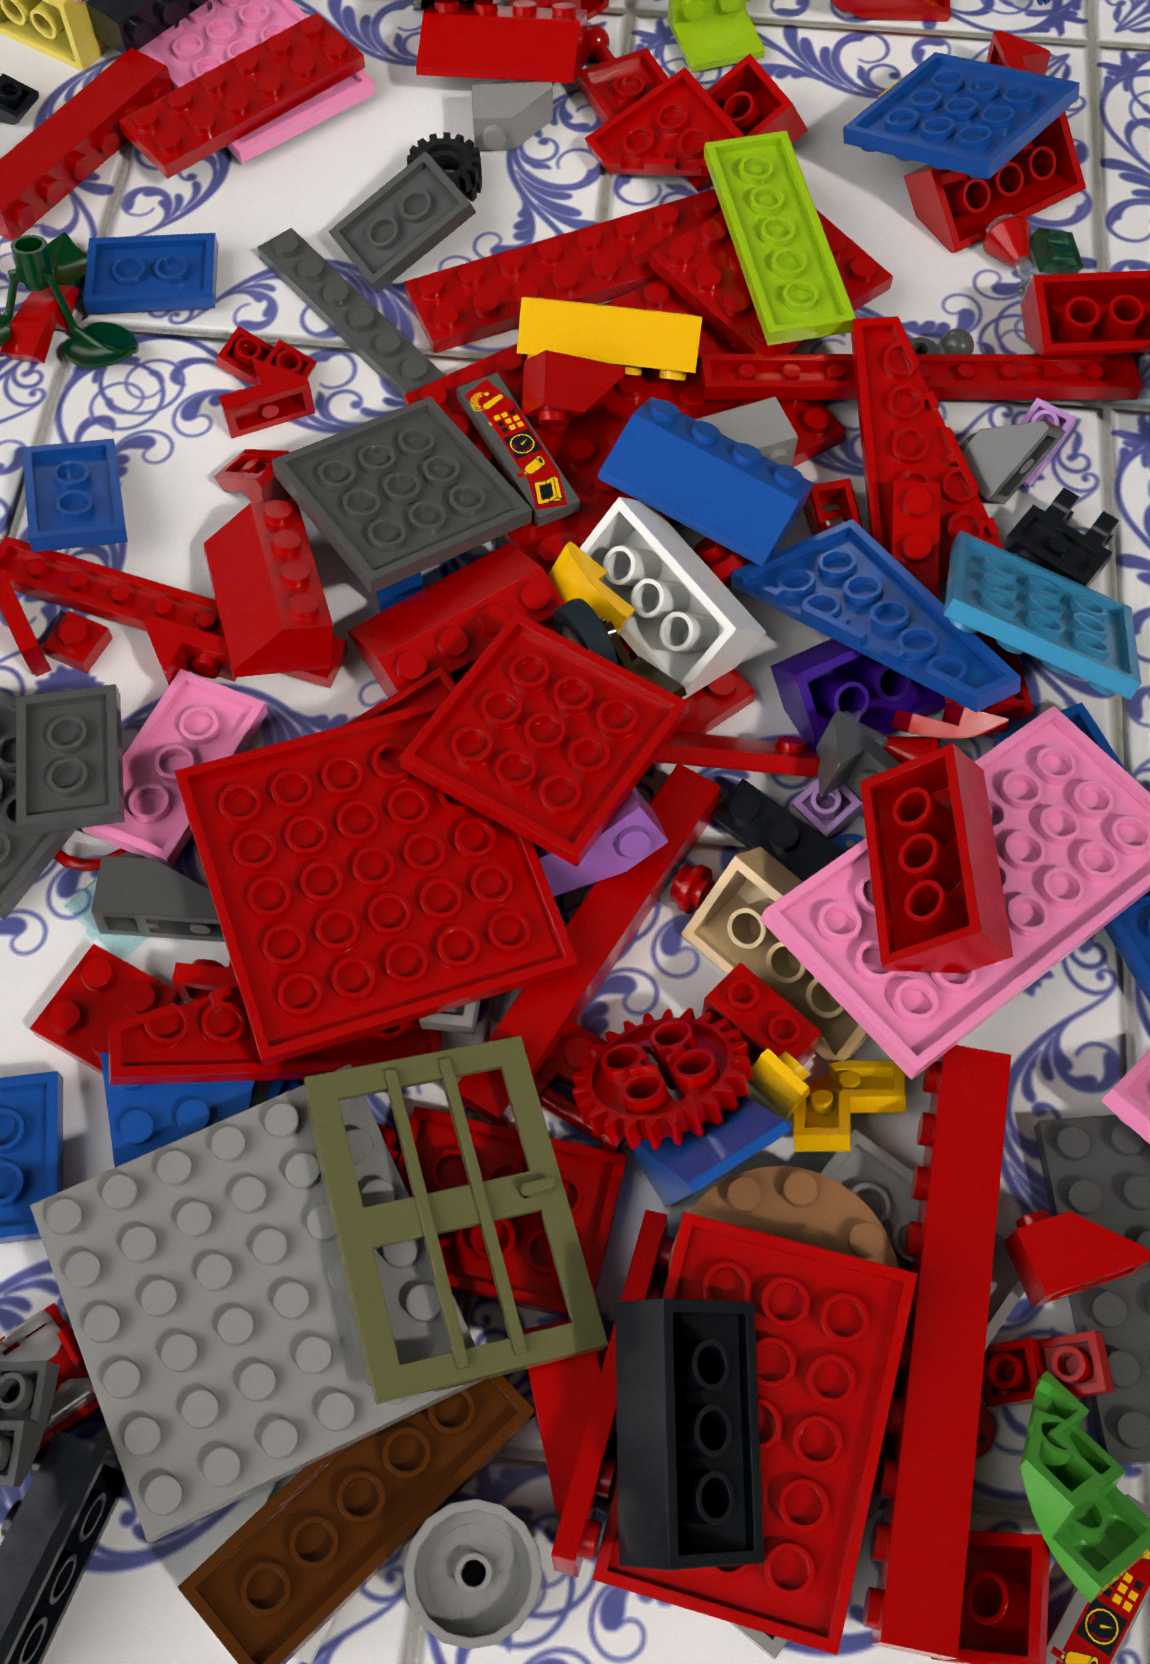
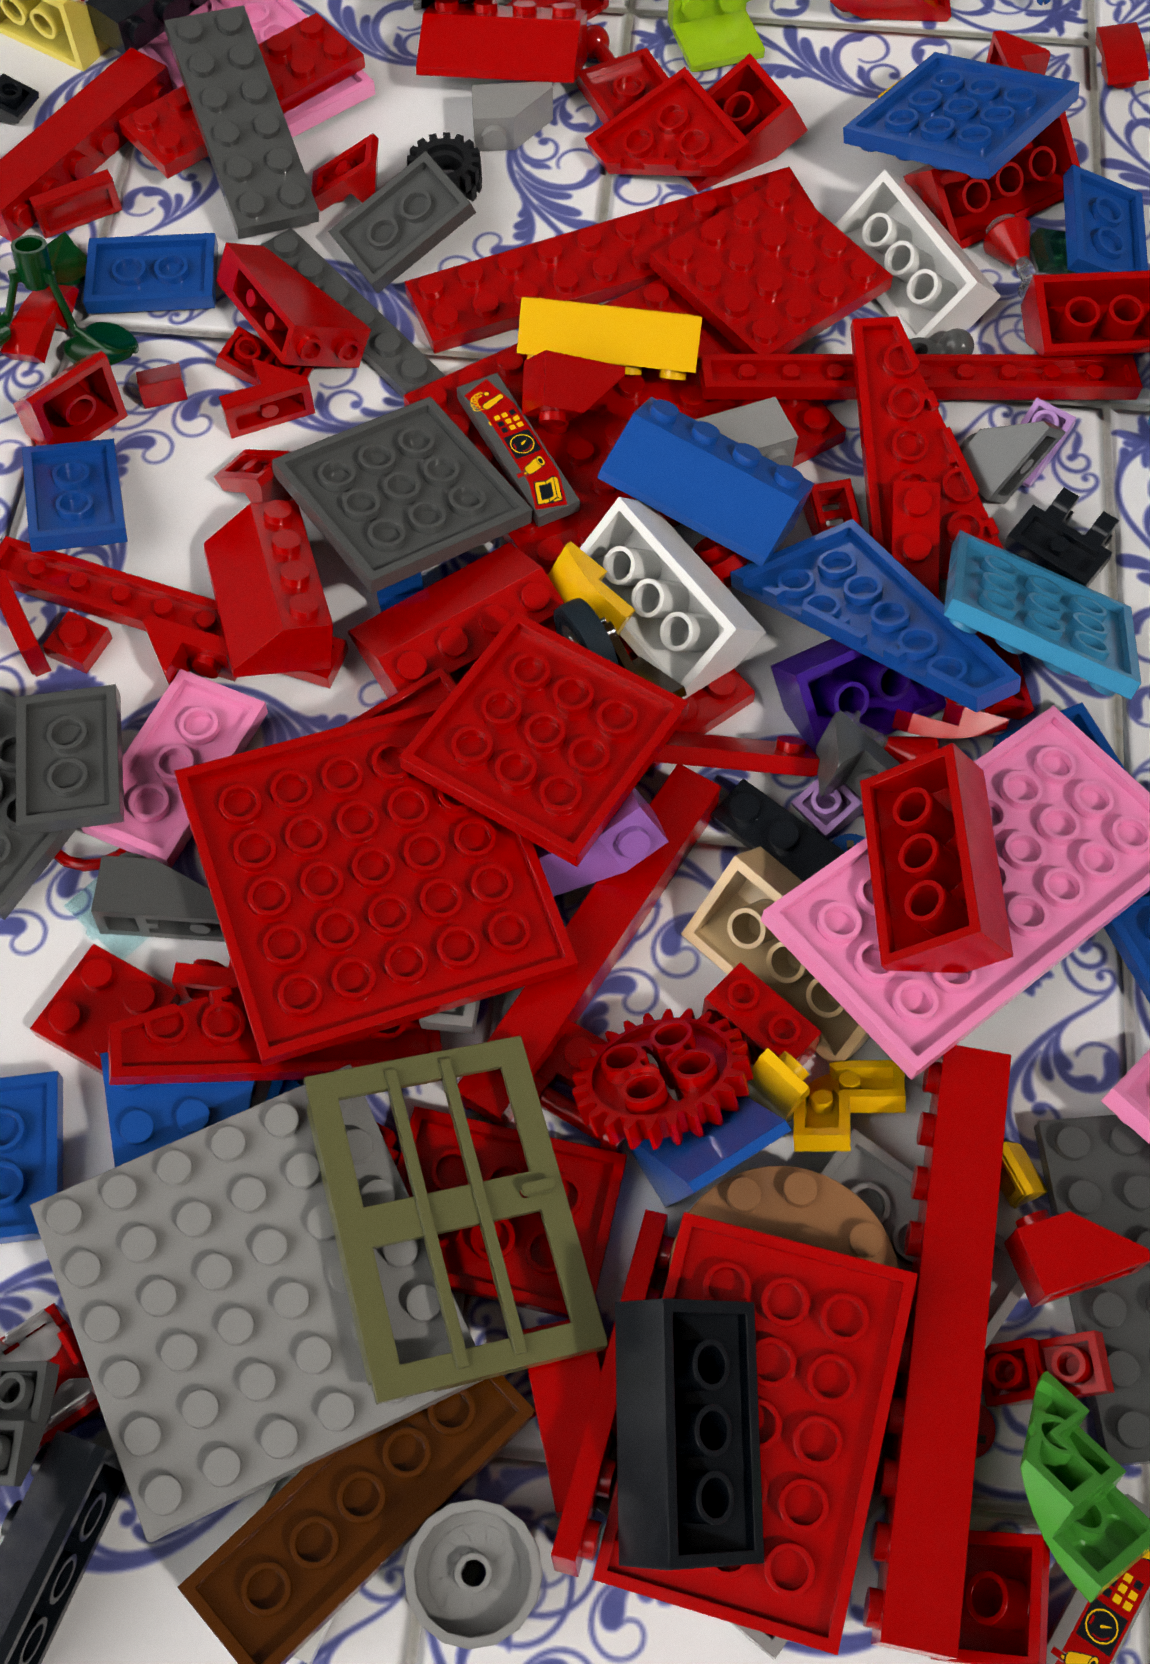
red plate [670,864,715,914] -> none
lime plate [704,130,856,346] -> none
none -> red slope [13,351,128,446]
none -> red tile [29,169,122,239]
none -> red slope [136,363,188,409]
none -> dark grey plate [164,5,319,239]
none -> red slope [216,242,371,368]
none -> red slope [311,133,379,211]
none -> white slope [835,169,1001,343]
none -> yellow slope [1000,1142,1048,1209]
none -> blue plate [1063,164,1148,273]
none -> red slope [1096,22,1149,88]

